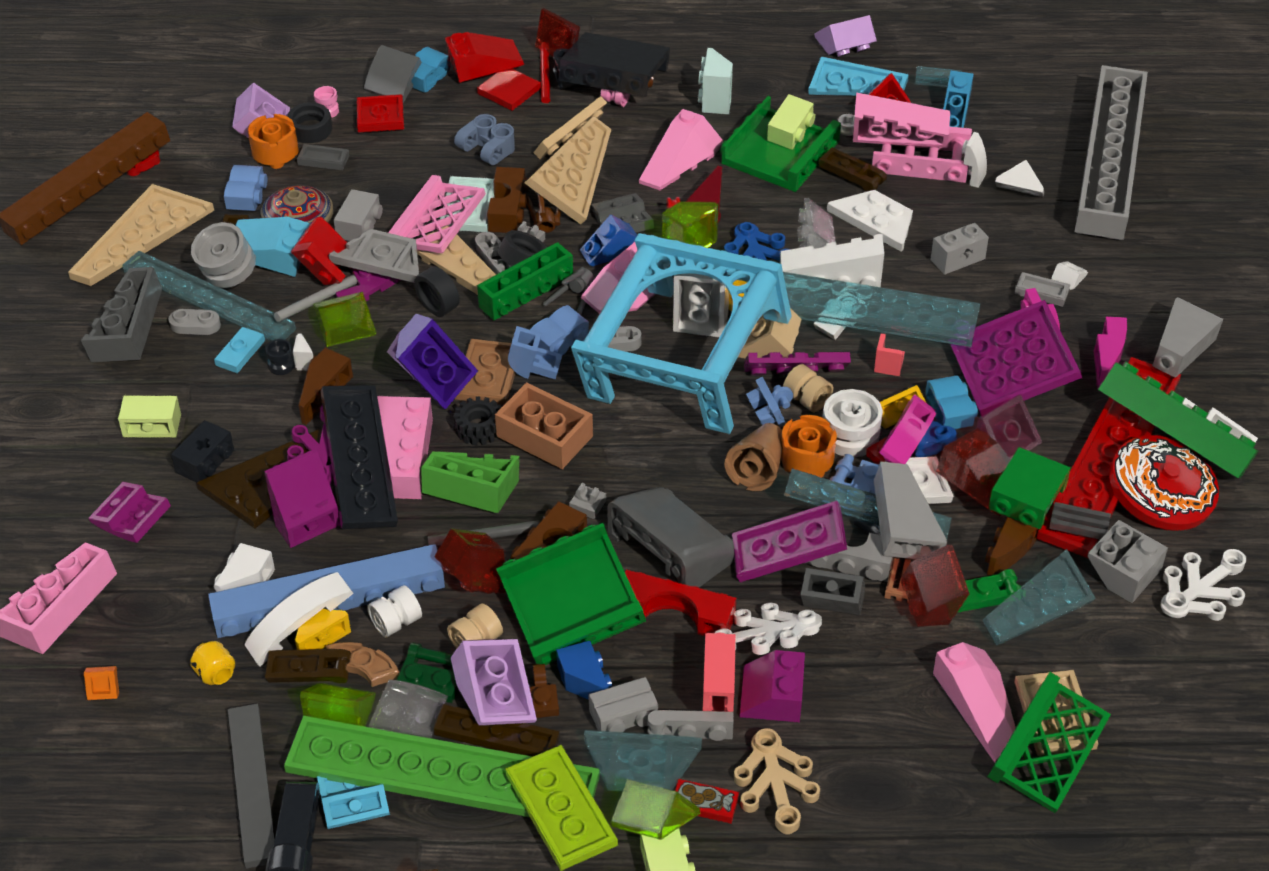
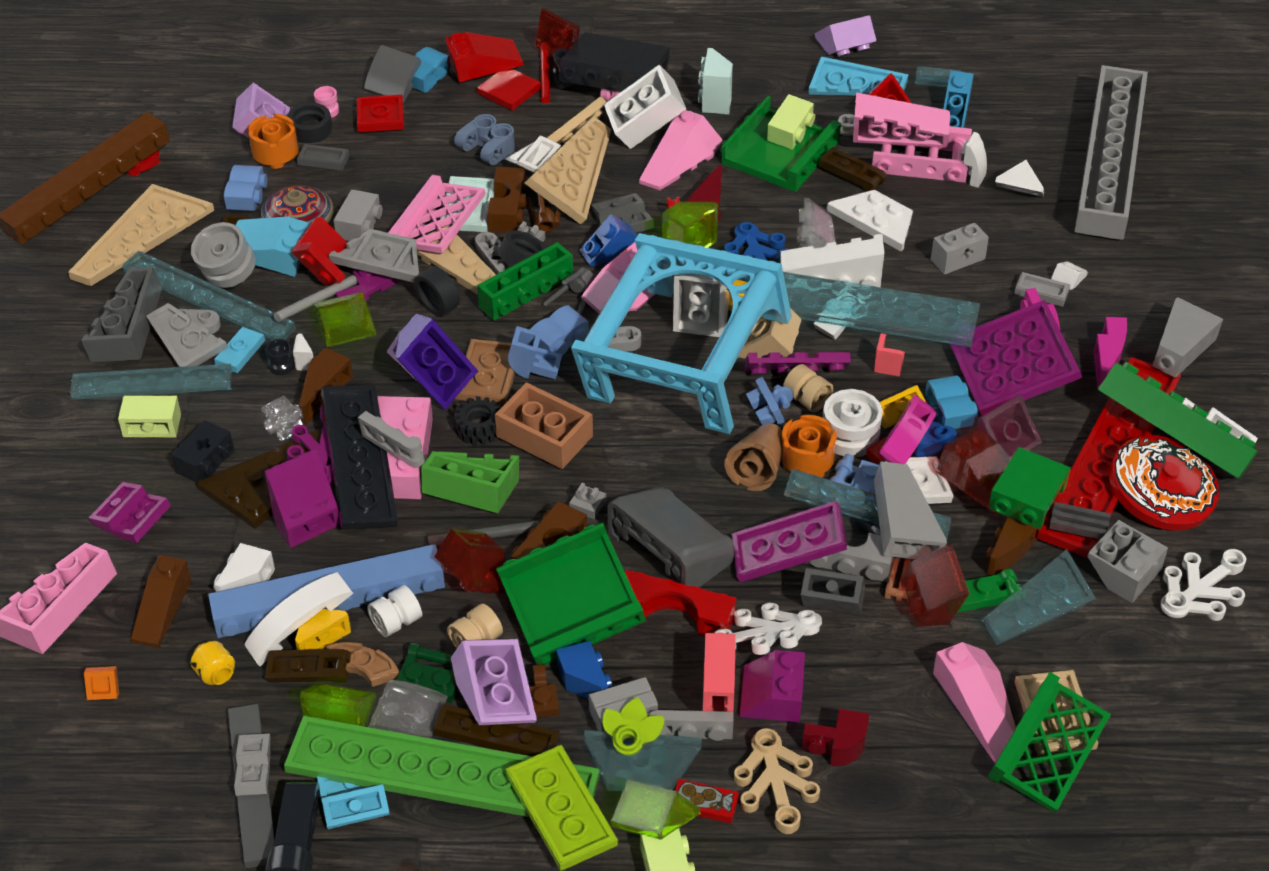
none -> clear light blue plate [70,364,232,400]
none -> reddish brown slope [131,555,192,648]
none -> light grey wing [146,303,228,374]
none -> light grey slope [234,734,271,796]
none -> clear brick [261,396,304,441]
none -> light grey plate [358,411,425,467]
none -> white slope [505,135,561,173]
none -> lime plate [602,697,664,756]
none -> white brick [604,65,686,149]
none -> dark red brick [802,708,870,766]

